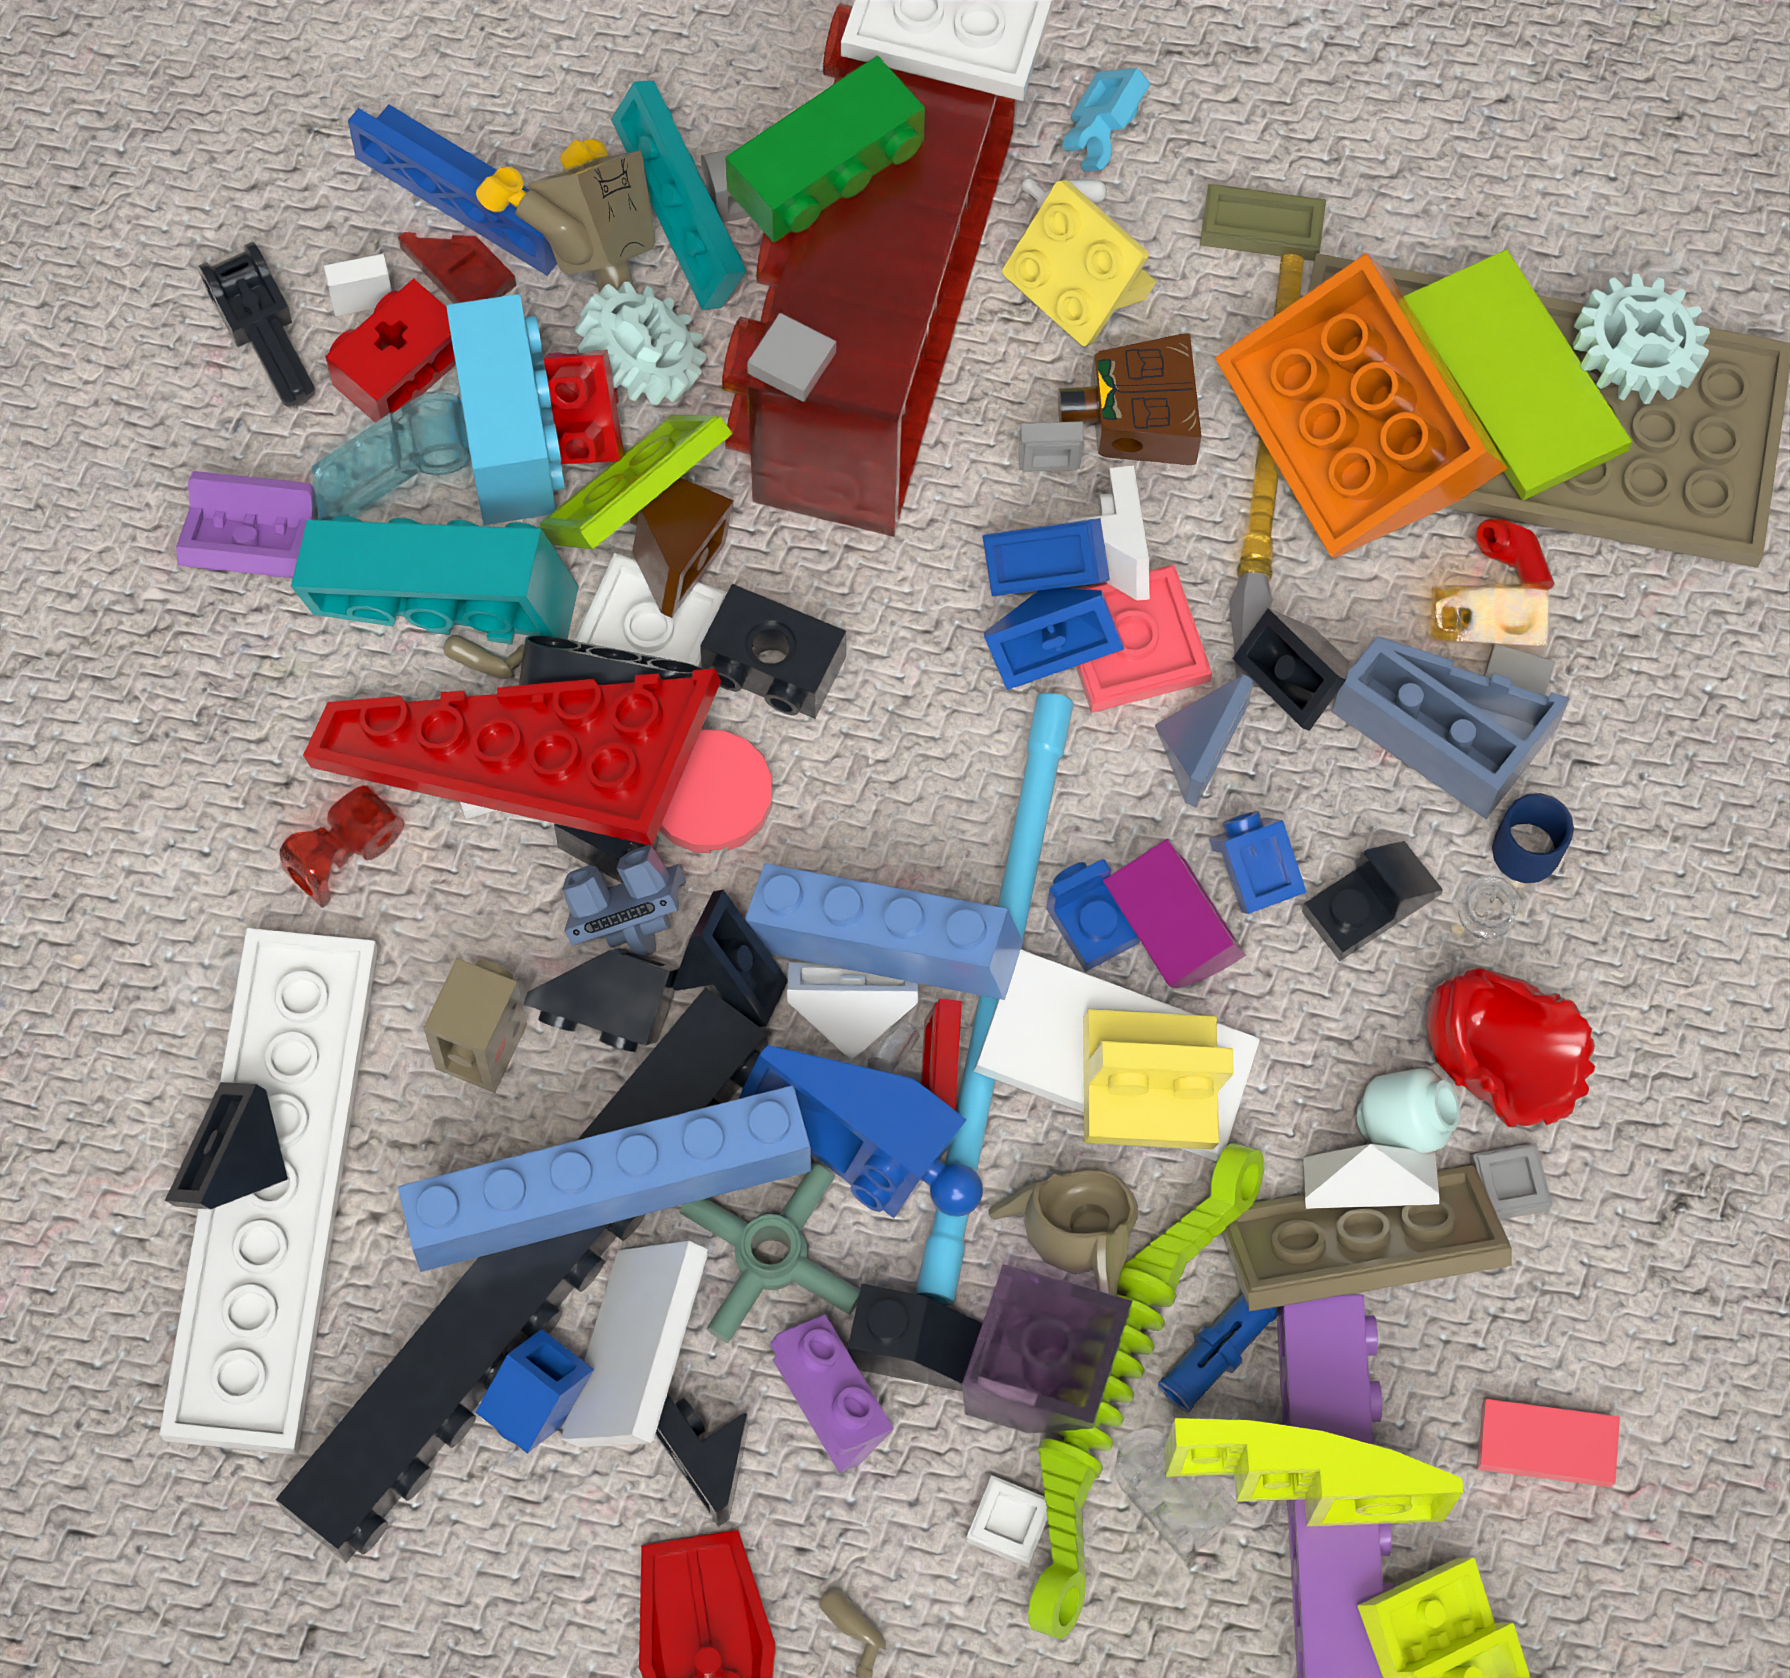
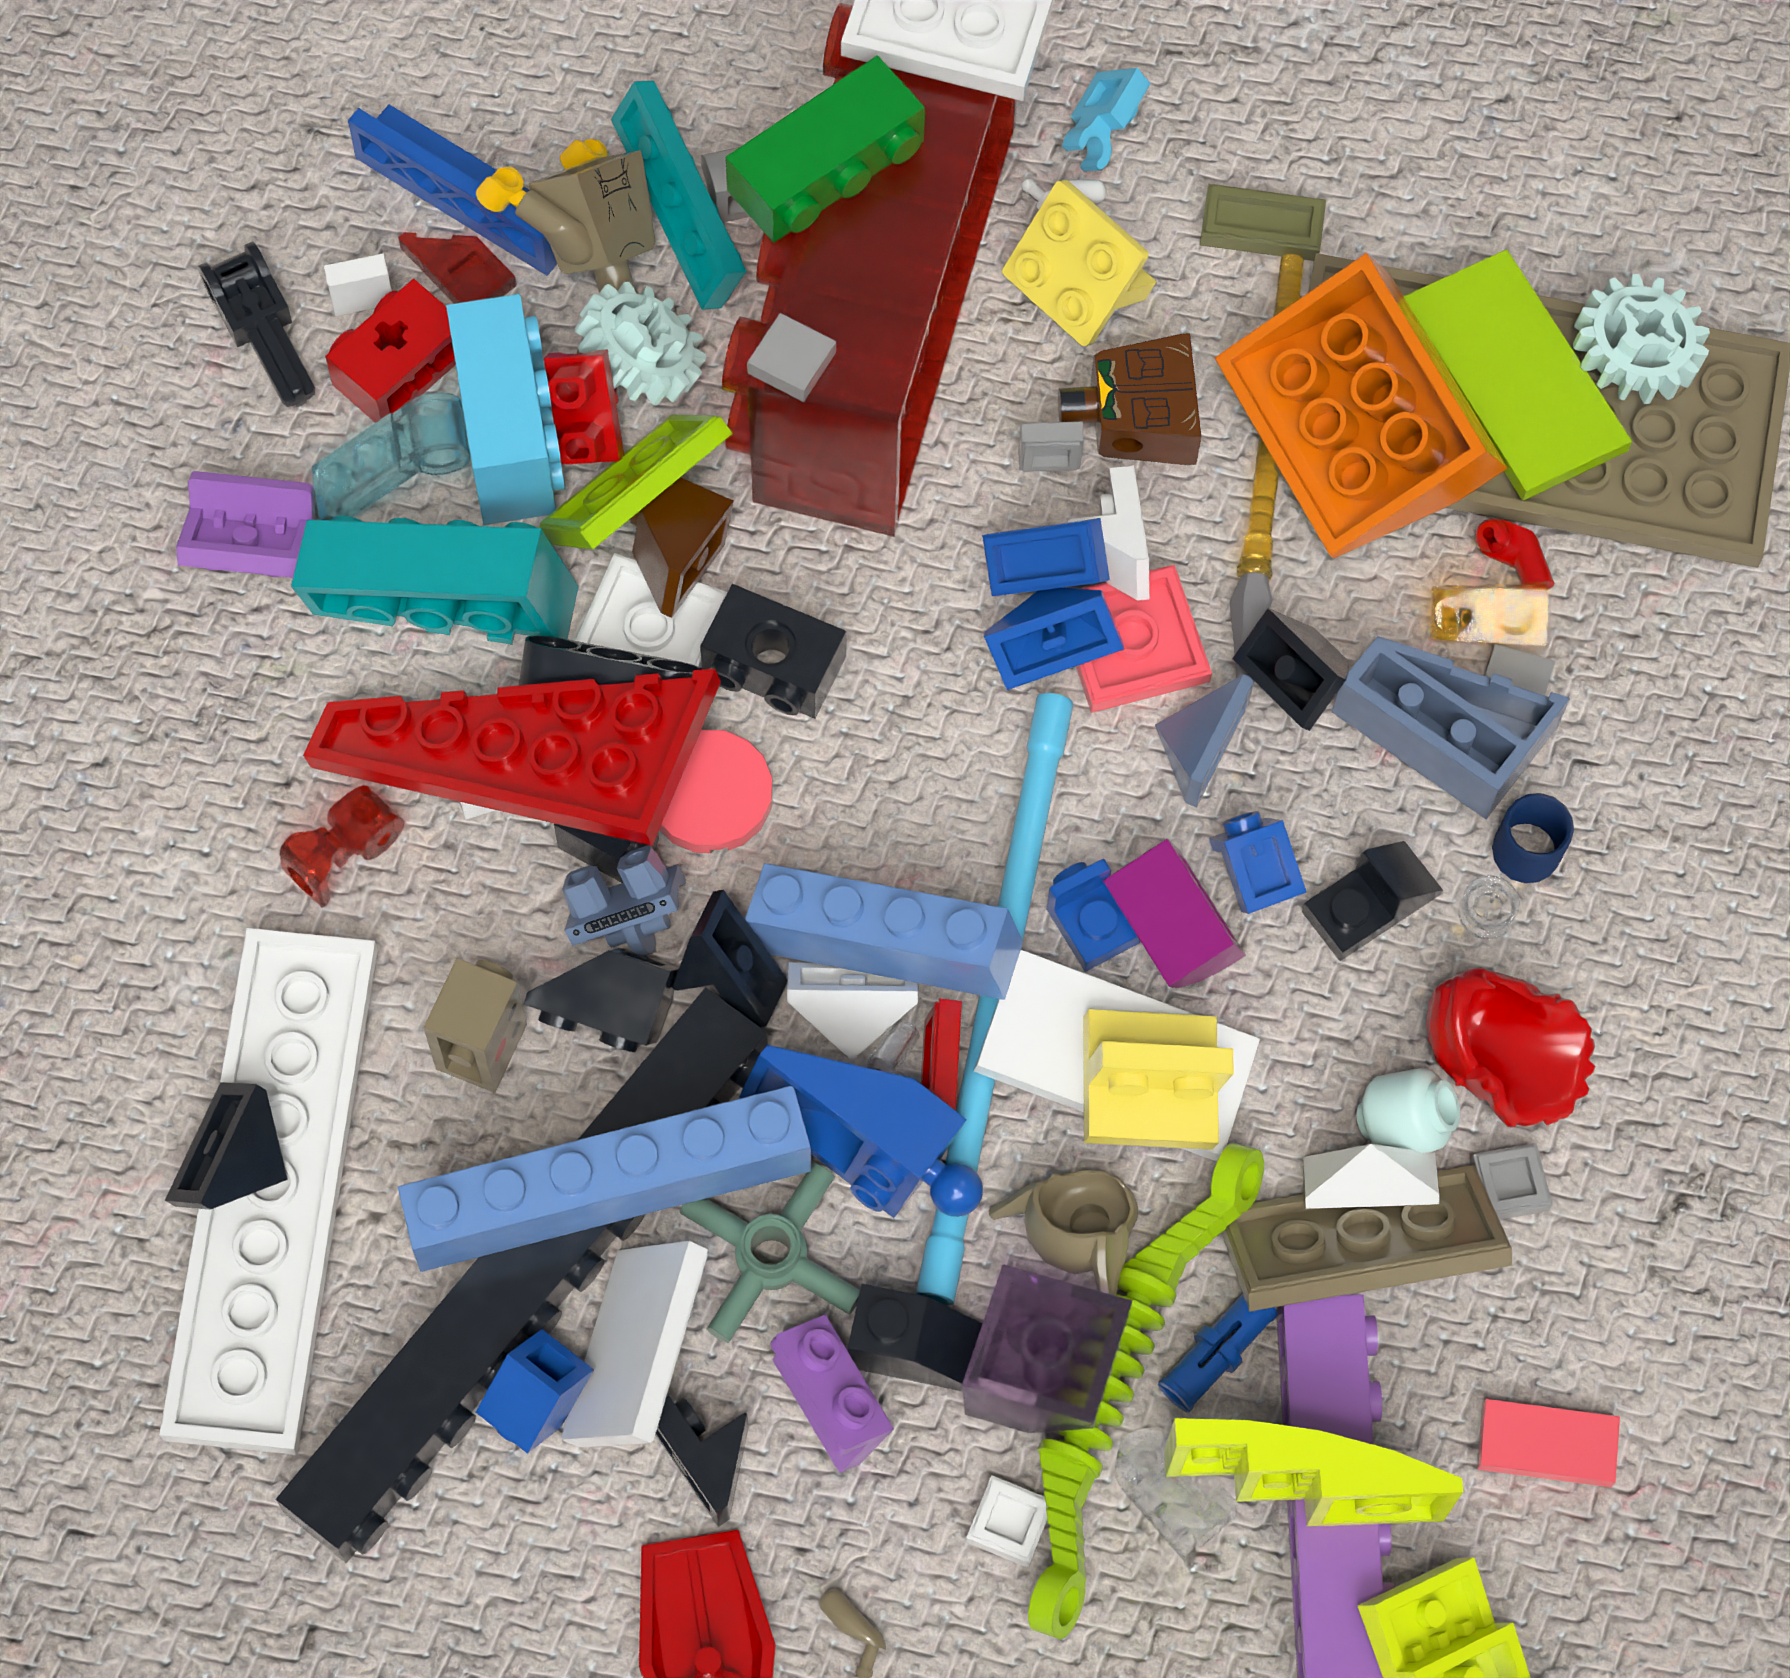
dark tan piece [443,635,524,679] -> none

